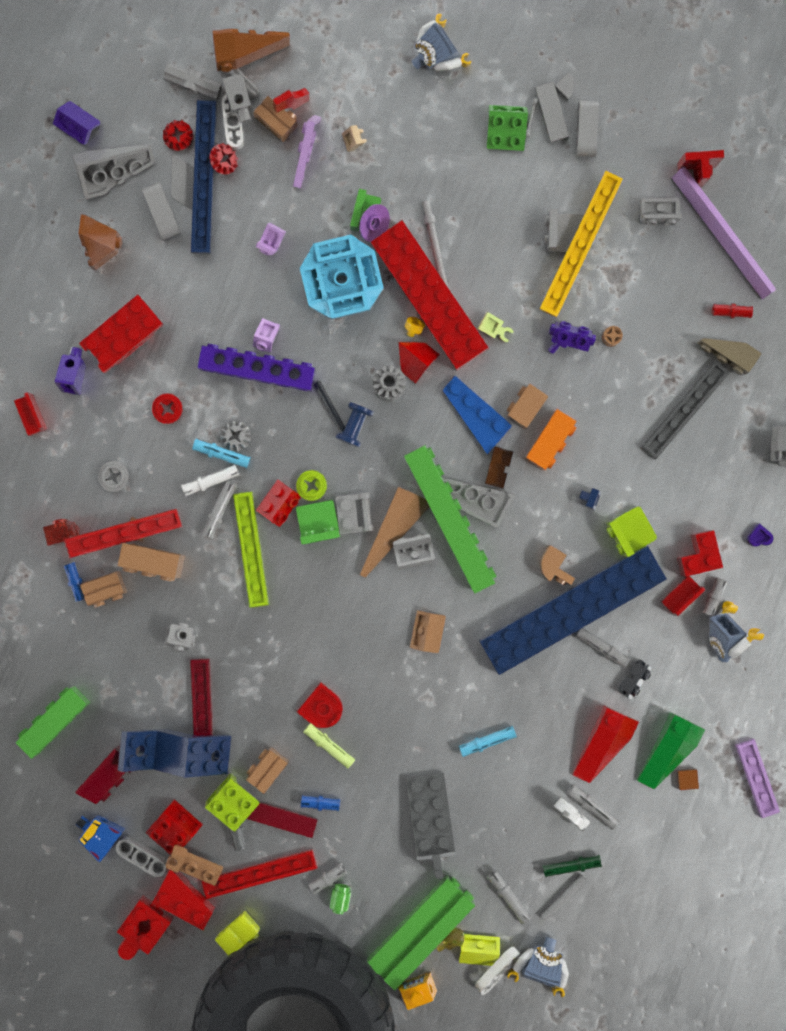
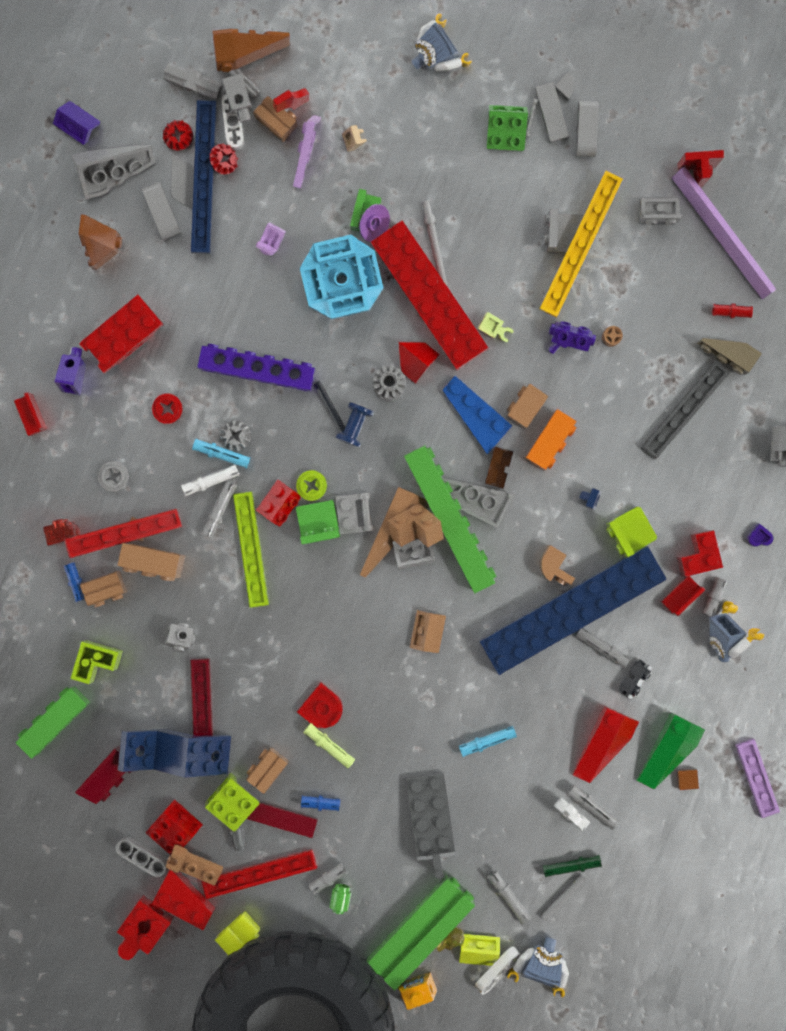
blue torso [75,815,125,862] -> none
lavender bracket [253,318,280,352] -> none
yellow tile [404,317,425,337] -> none
none -> lime brick [70,640,123,684]
none -> medium nougat brick [387,503,444,547]

